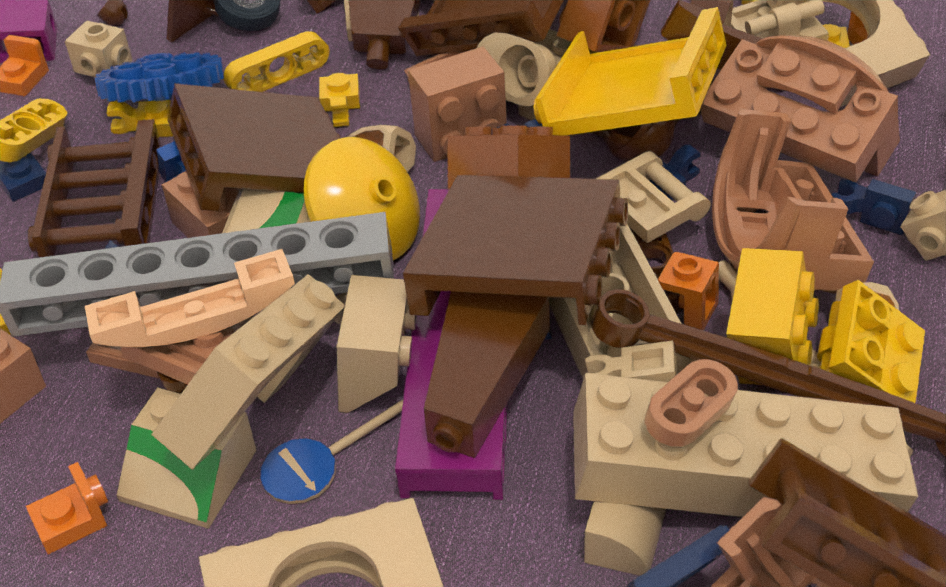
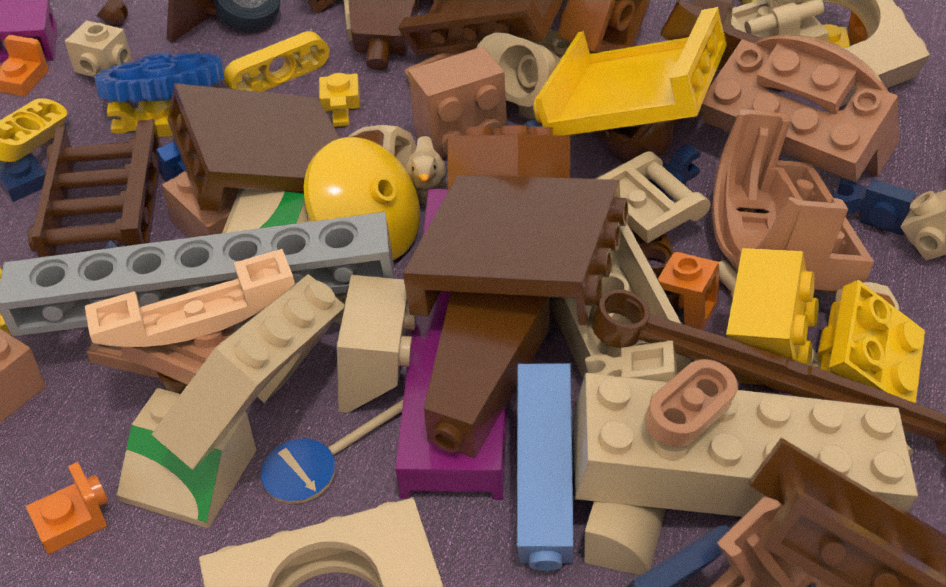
none -> tan animal [405,136,447,204]
none -> medium blue slope [517,364,573,571]

